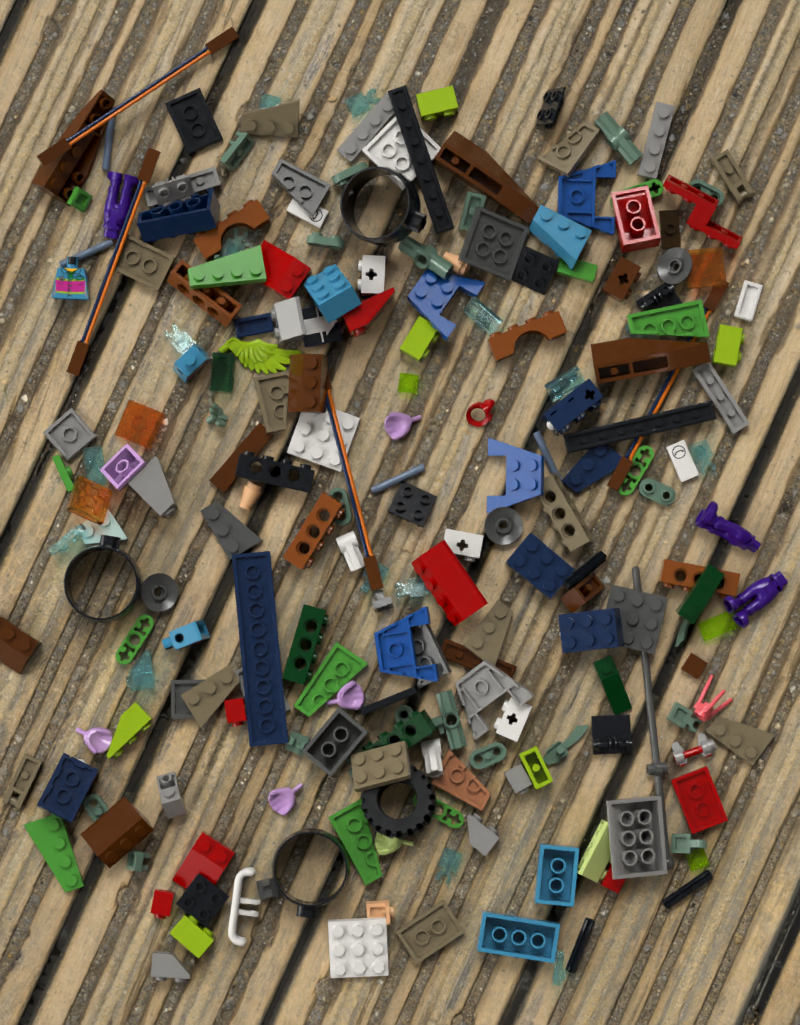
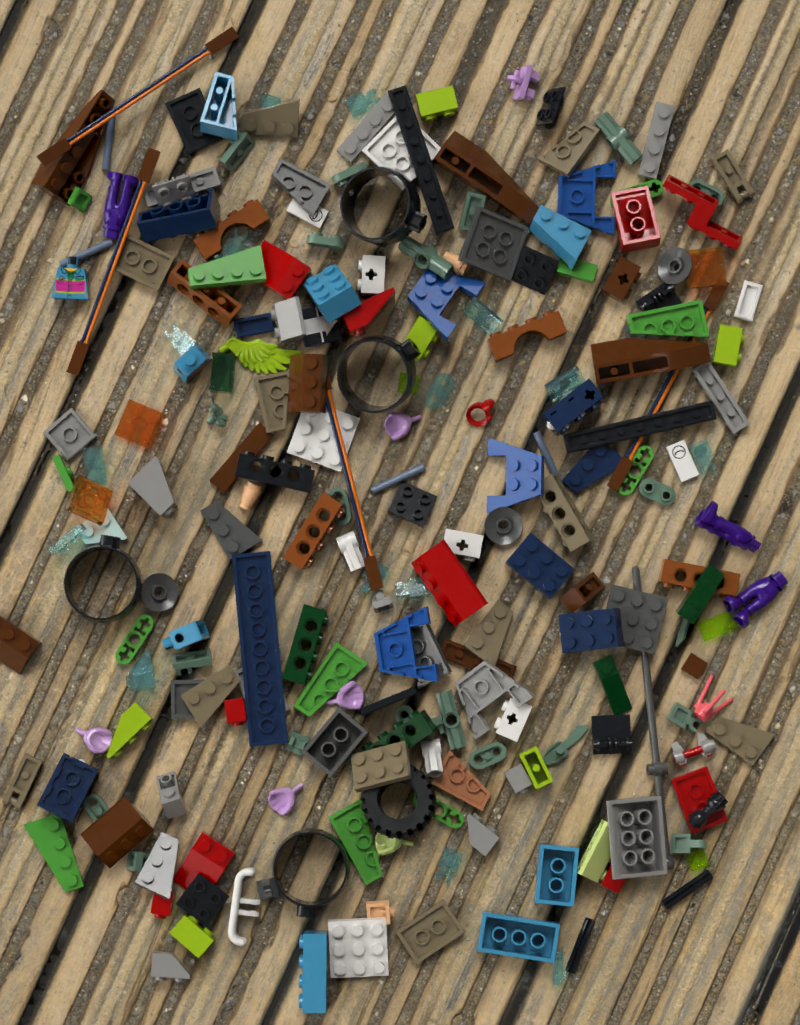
lavender slope [100,444,147,491] -> none
black axle [563,551,607,590] -> none
dark brown plate [659,210,681,249] -> none
none -> wing [135,832,179,901]
none -> sand green plate [172,648,212,676]
none -> dark azure wedge [200,72,237,141]
none -> dark azure brick [299,930,328,1013]
none -> black cylinder [337,335,421,414]
none -> clear light blue plate [424,373,454,409]
none -> lavender hips [507,64,540,101]
none -> black piece [688,791,728,830]

